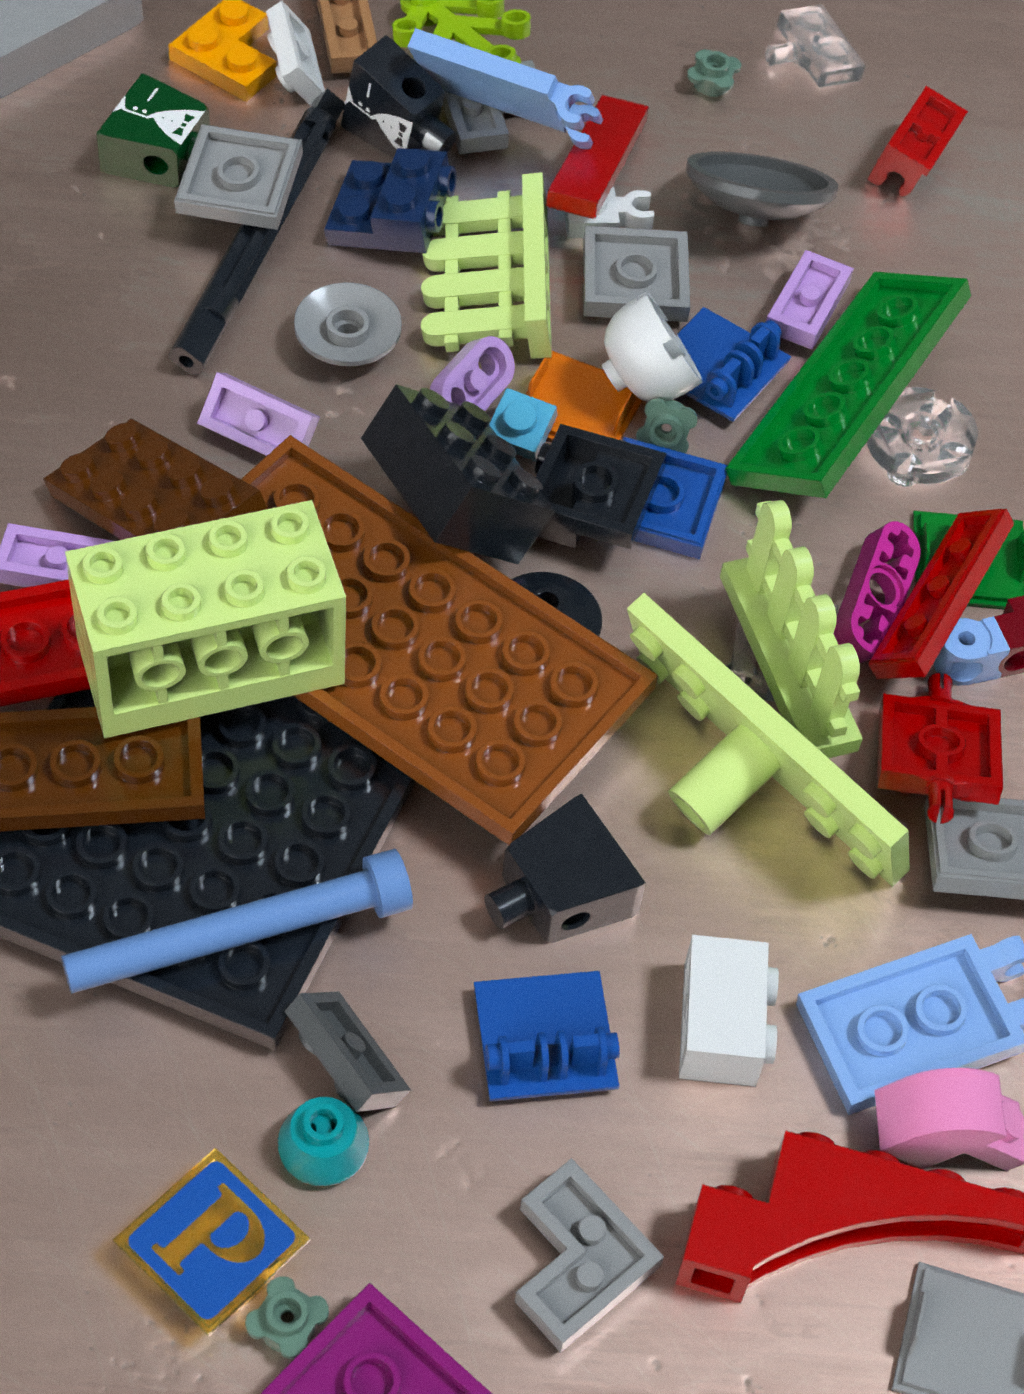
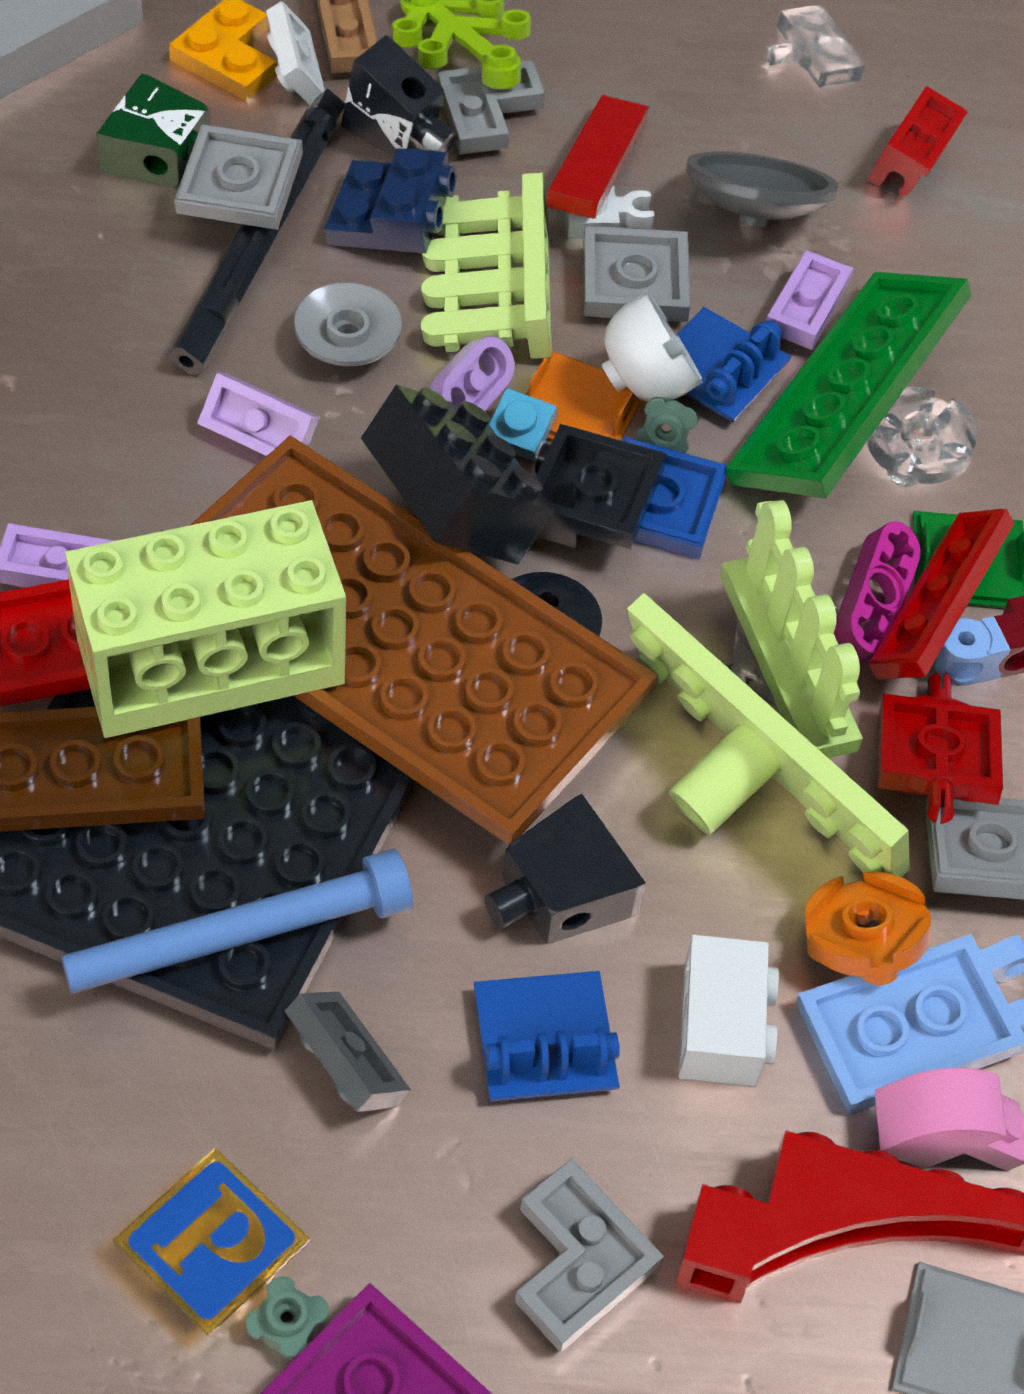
reddish brown plate [43,418,267,540] -> none
teal cone [278,1097,369,1186] -> none
light blue tile [407,28,603,149] -> none
sand green plate [687,49,742,96] -> none
none -> orange plate [805,871,932,985]

